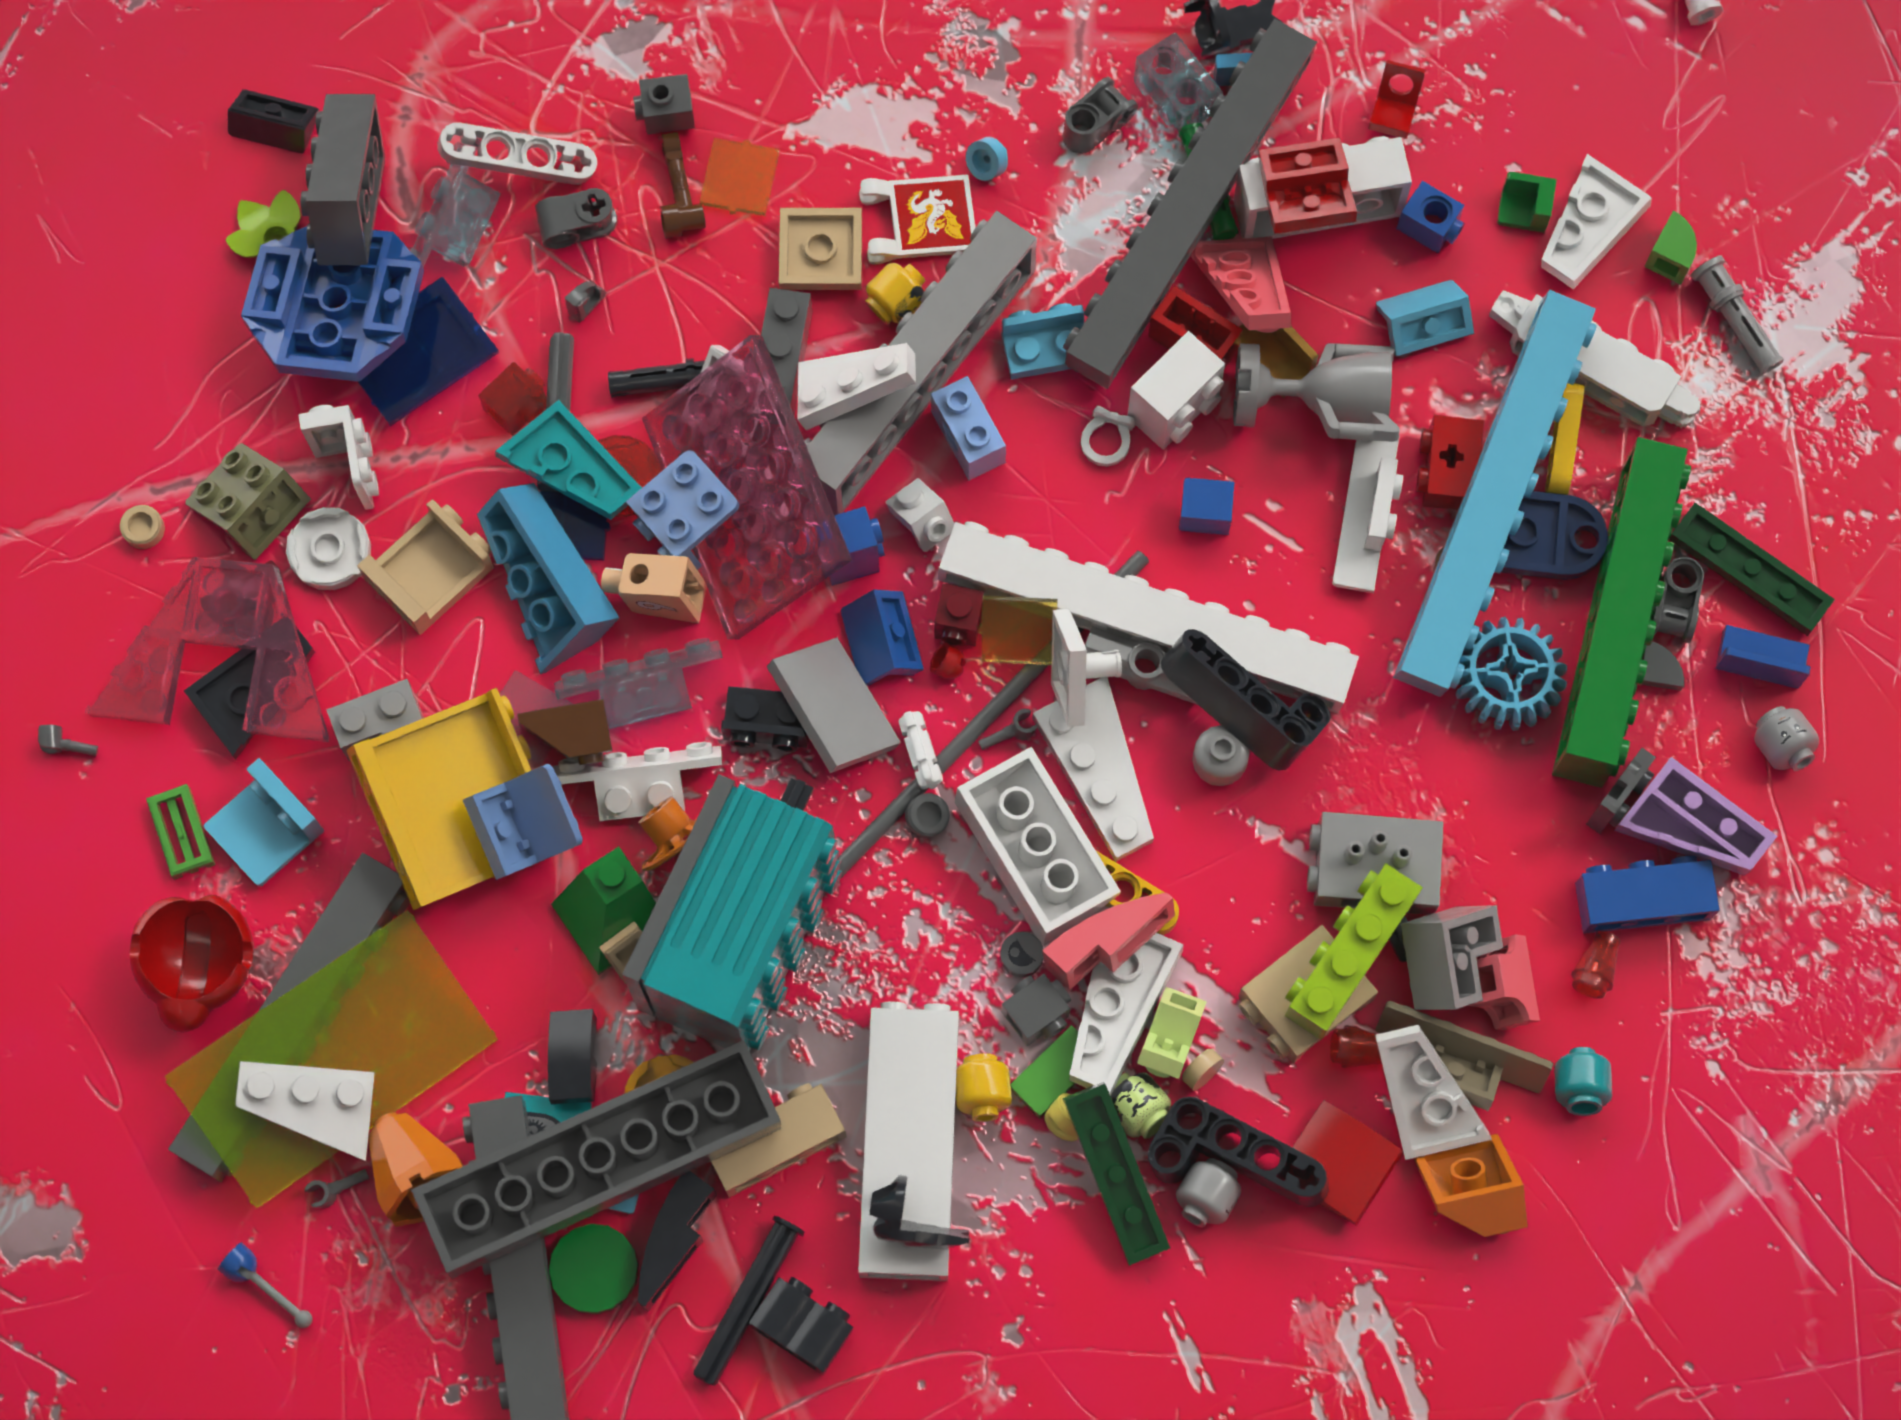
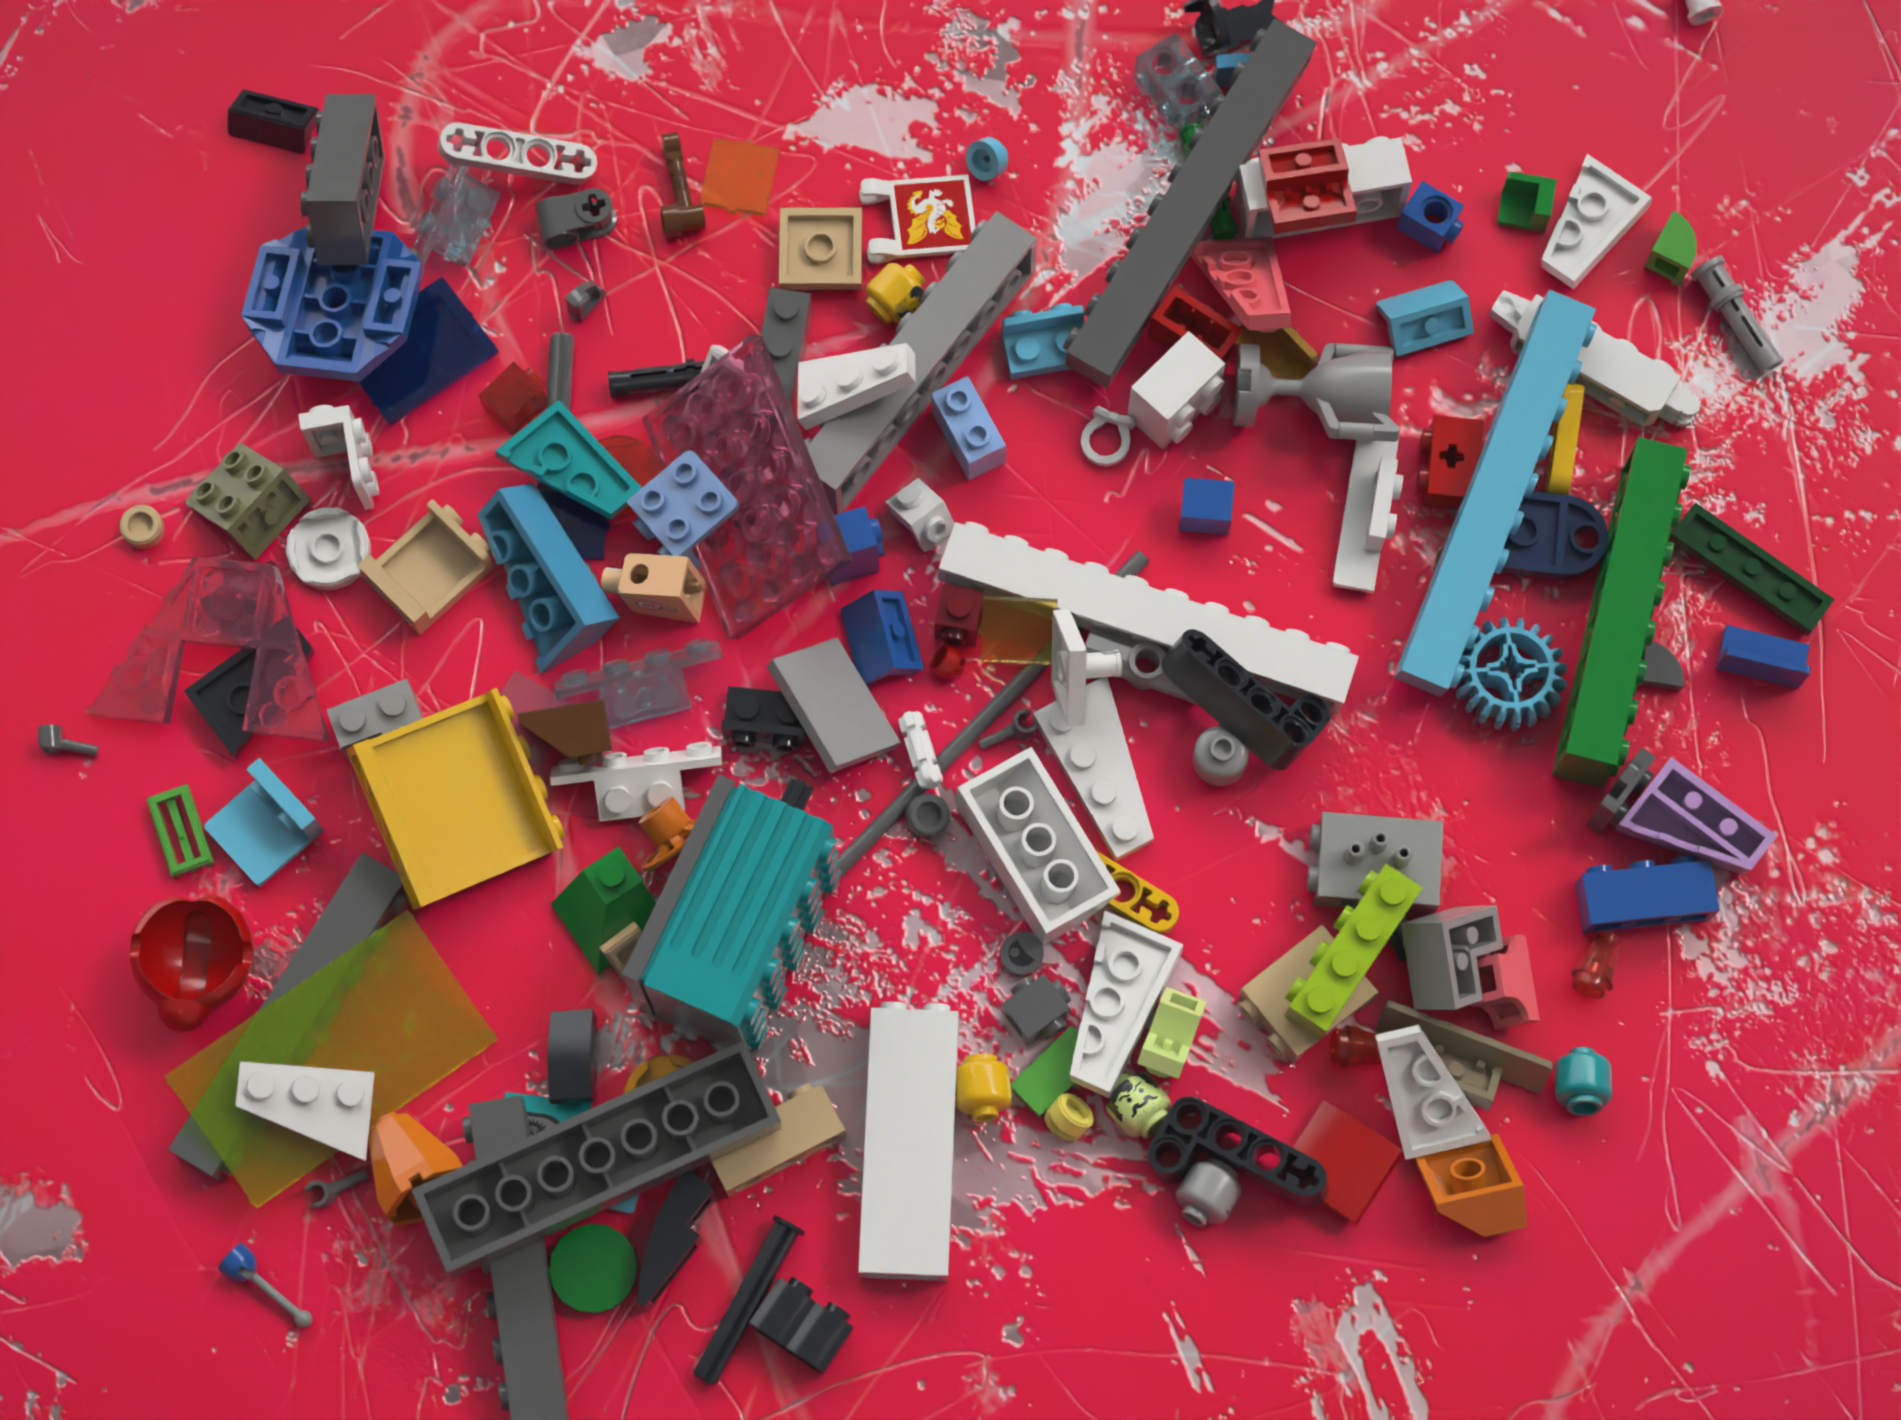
lime plate [225,190,301,258] -> none
medium blue bracket [463,764,583,880] -> none
dark grey brick [633,74,695,135] -> none
black hair [869,1175,970,1249] -> none
coral slope [1042,892,1175,990] -> none
dark green plate [1062,1082,1170,1265] -> none
dark grey piece [1063,77,1138,154] -> none
tan tile [1182,1049,1224,1091] -> none
red bracket [1368,60,1426,139] -> none
dark grey piece [1650,557,1704,643] -> none
light grey head [1754,706,1819,771] -> none

